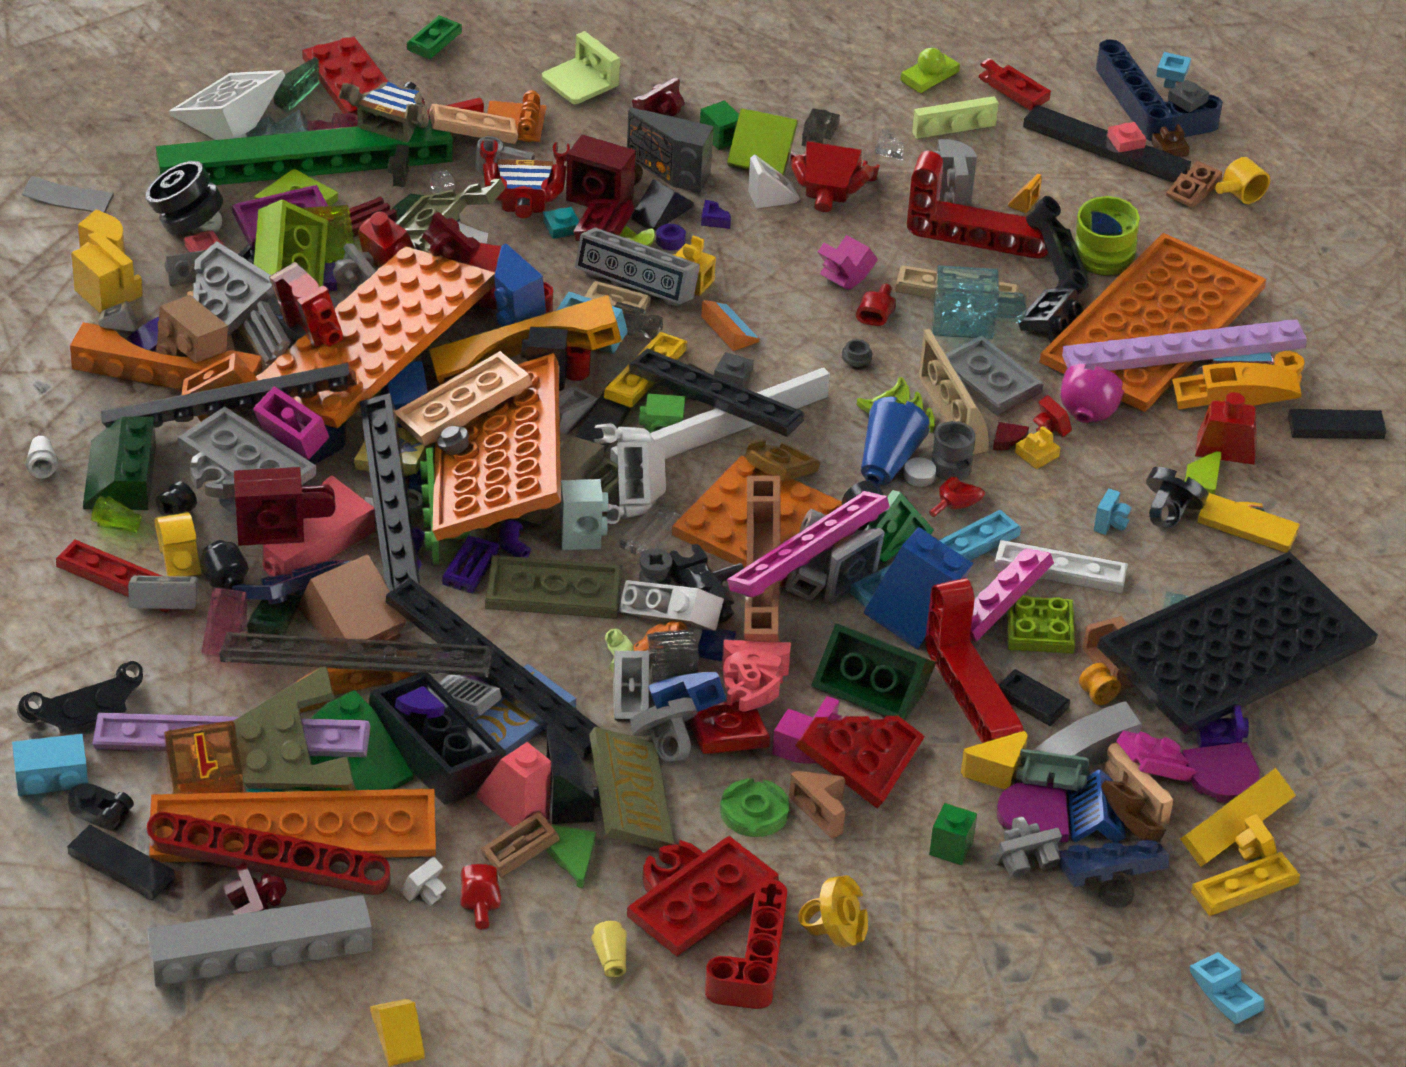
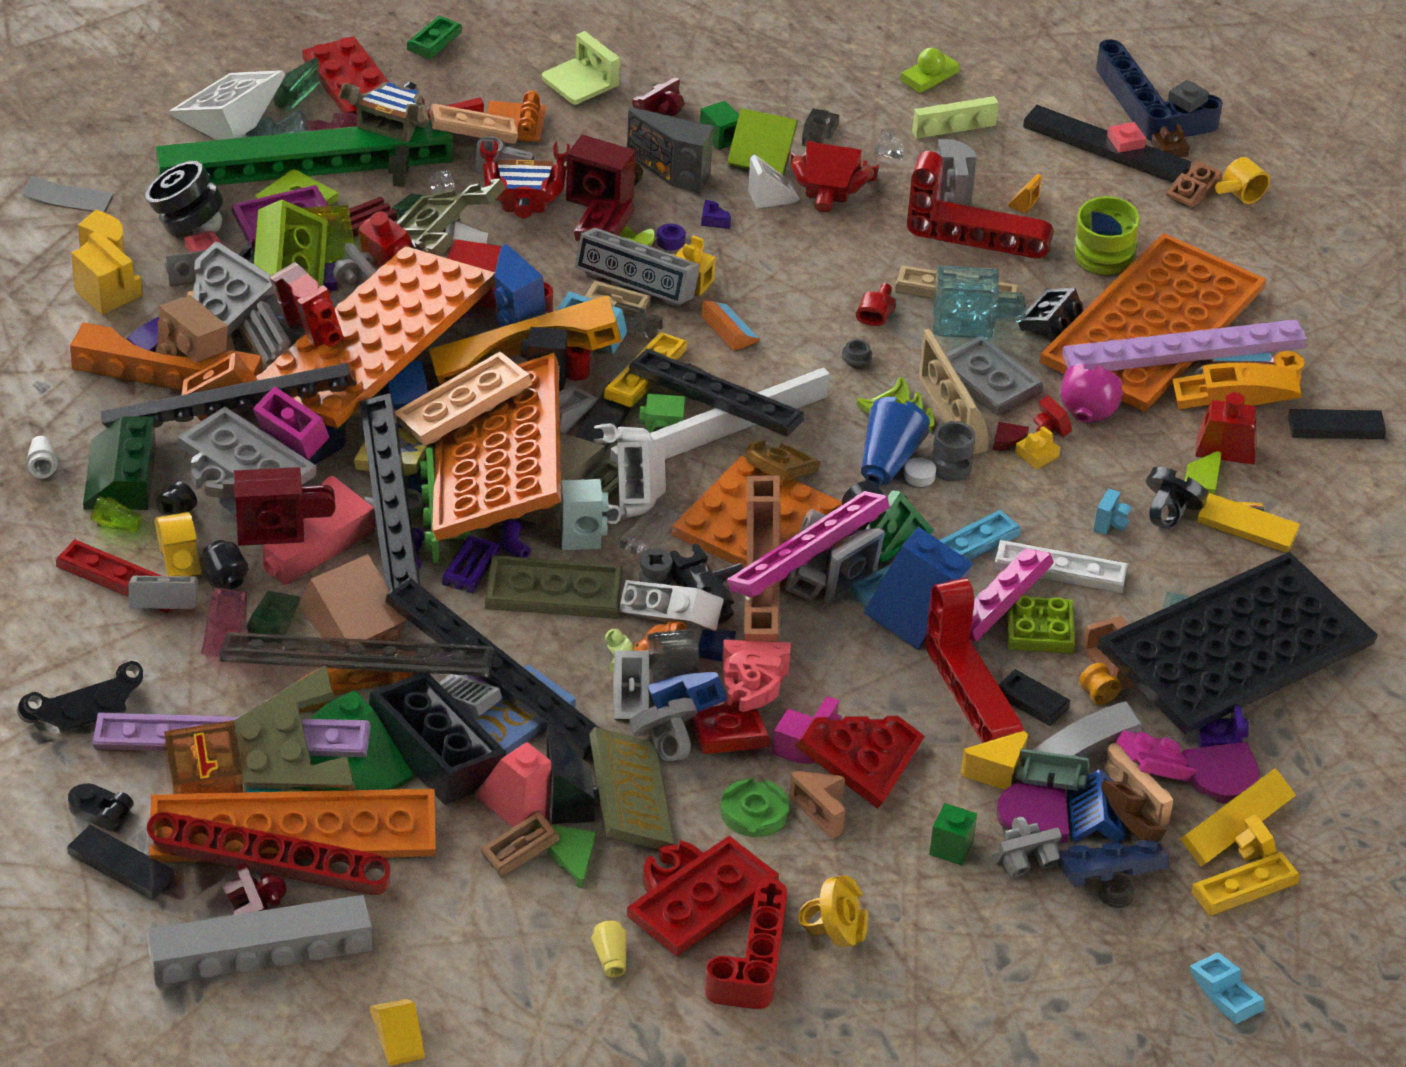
medium azure brick [12,734,88,796] -> none
light grey slope [98,301,138,331] -> none
dark blue wing [232,560,350,604] -> none
dark purple tile [395,686,445,718] -> none
white tile [400,856,446,906] -> none
dark red hips [422,212,480,264] -> none
dark grey plate [437,426,469,455] -> none
red piece [460,864,501,930] -> none
teal plate [543,207,579,239] -> none
black slope [632,179,694,232] -> none
dark grey plate [714,352,754,387] -> none
dark green slope [811,623,936,720] -> none
dark pink brick [818,235,878,289] -> none
red piece [929,477,985,517] -> none
red plate [979,59,1051,111] -> none
black plate [1026,196,1089,295] -> none
medium azure tile [1156,52,1191,89] -> none

